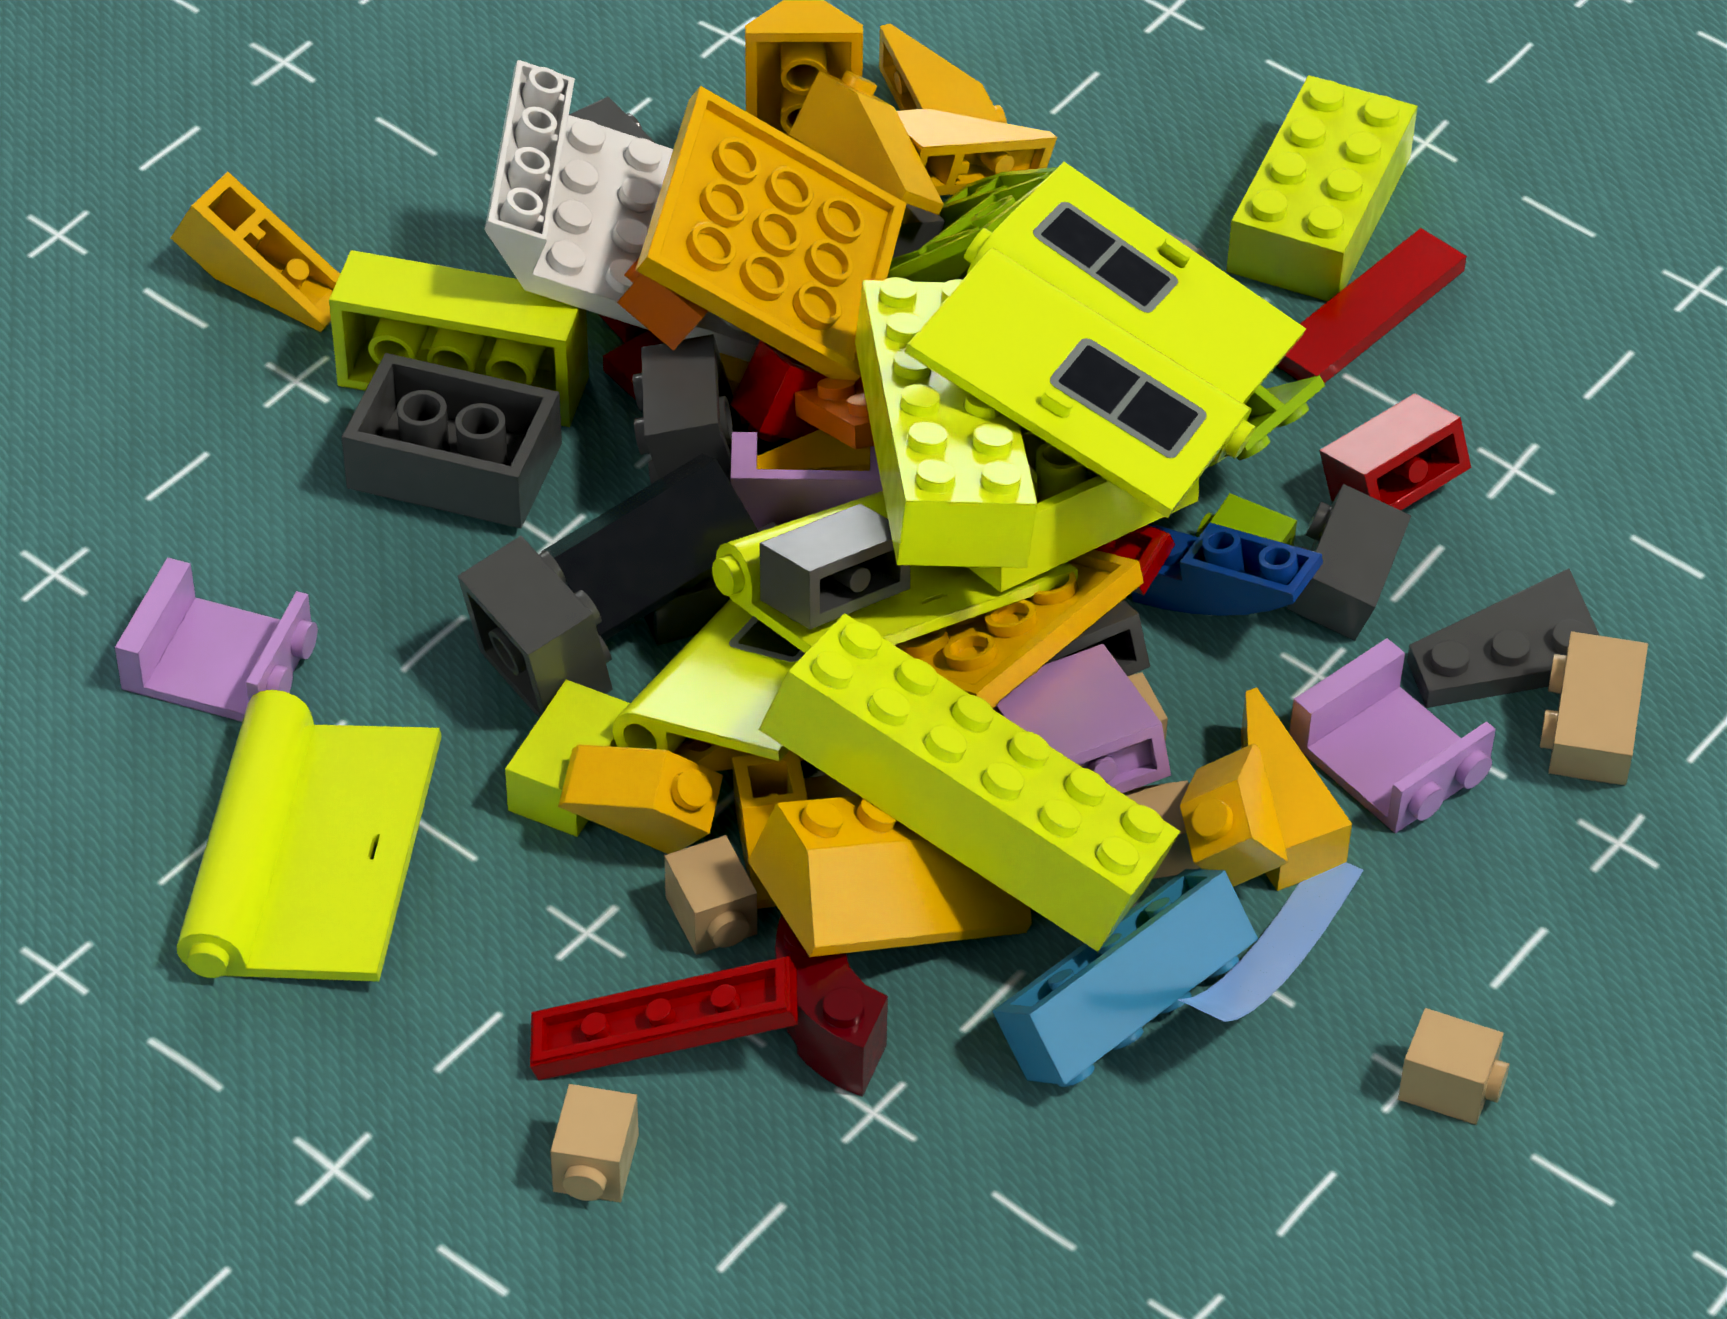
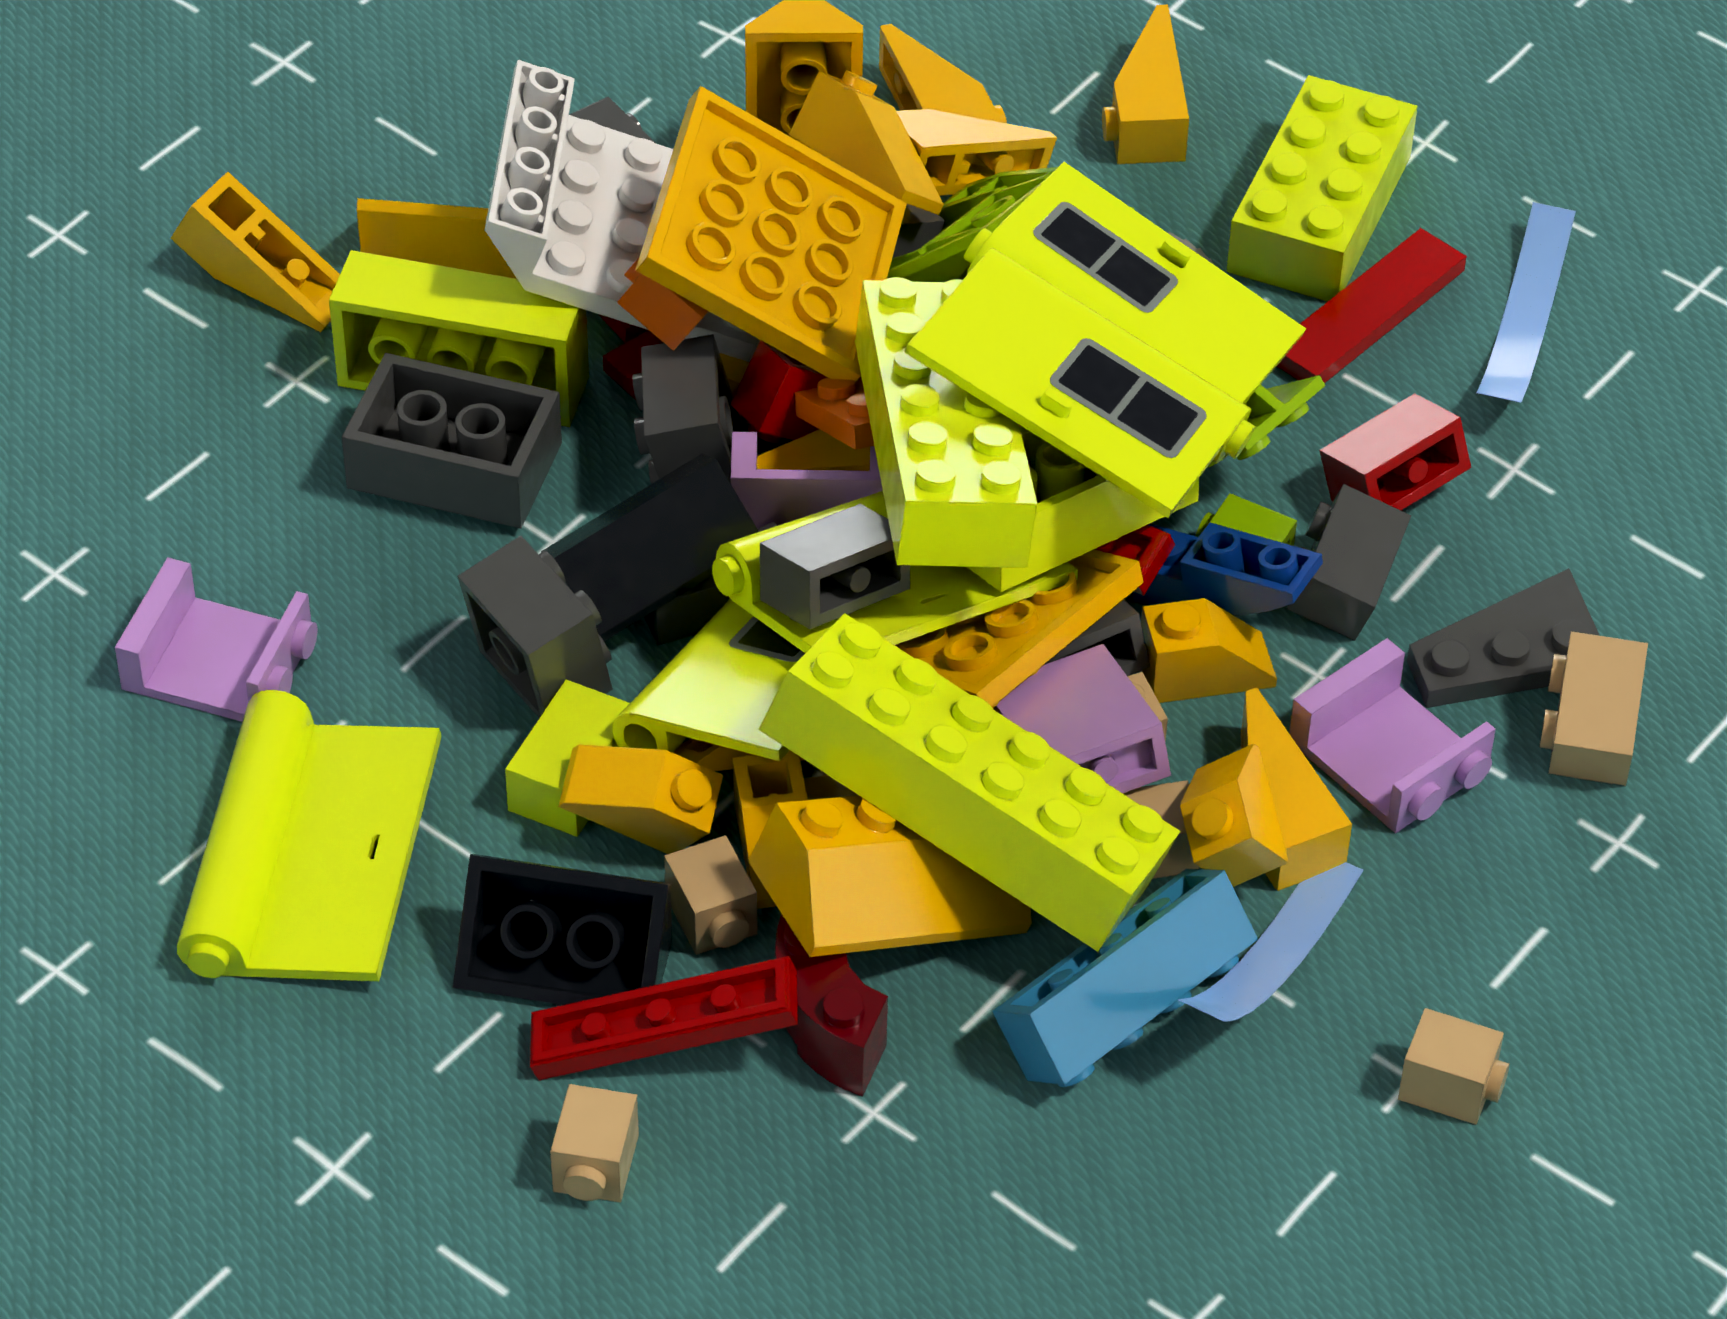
none -> yellow slope [357,198,517,279]
none -> black slope [452,854,672,1005]
none -> yellow slope [1102,4,1189,164]
none -> yellow slope [1141,598,1277,703]
none -> light blue sticker [1476,202,1576,403]

